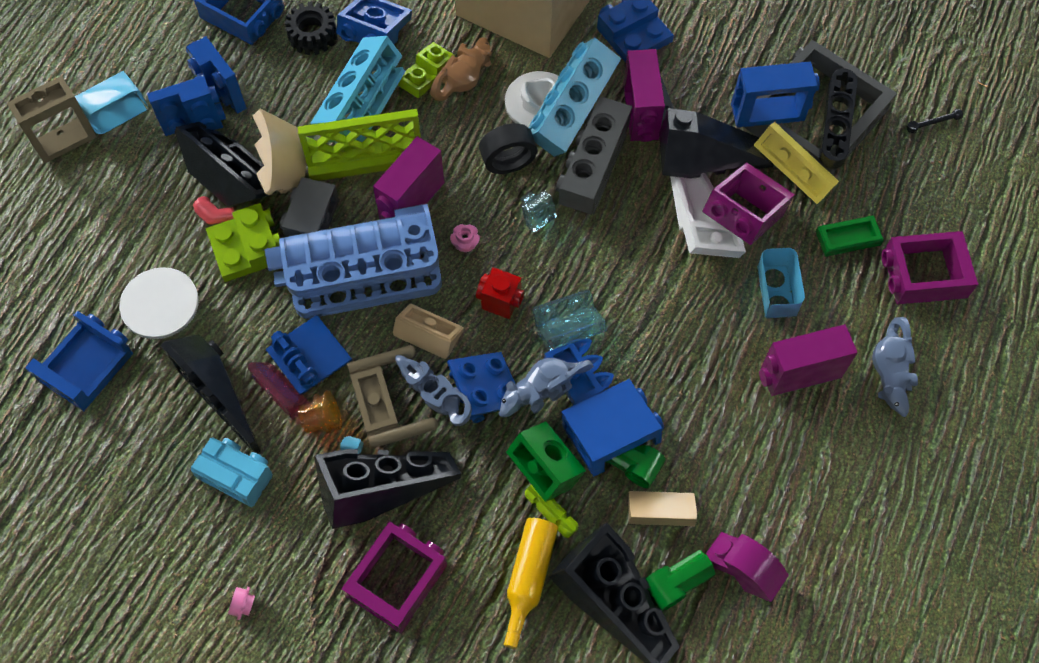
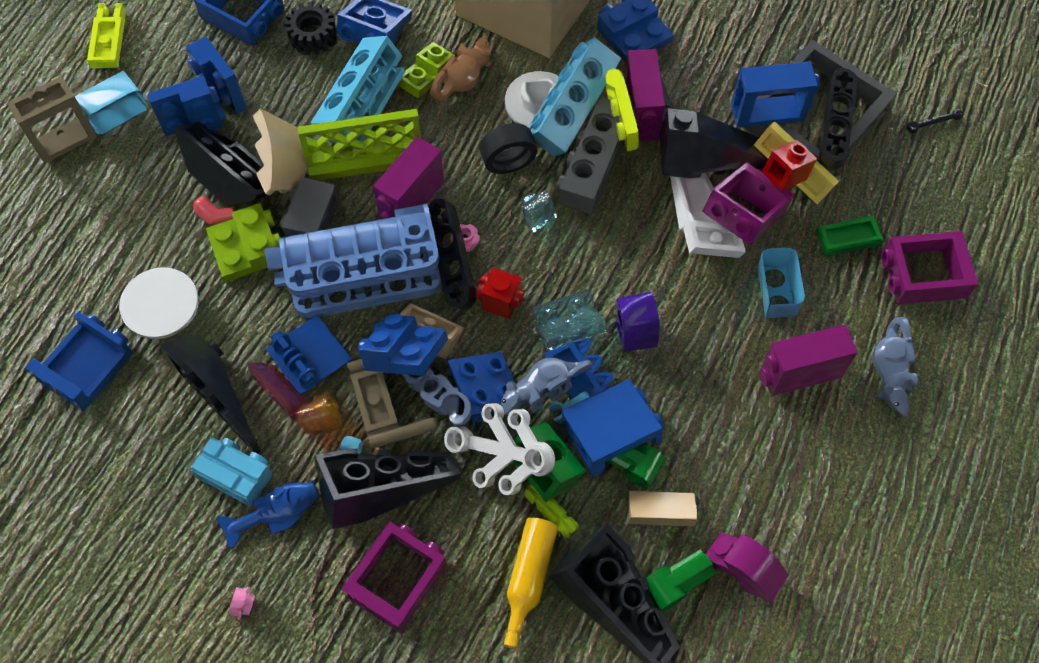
none -> neon yellow hinge [87,3,126,68]
none -> blue animal [217,480,321,548]
none -> blue plate [358,314,448,376]
none -> black beam [428,198,476,310]
none -> white plant [444,403,555,495]
none -> medium azure hand [549,391,589,424]
none -> neon yellow hinge [605,68,639,151]
none -> dark purple piece [616,292,660,352]
none -> red brick [762,140,817,191]

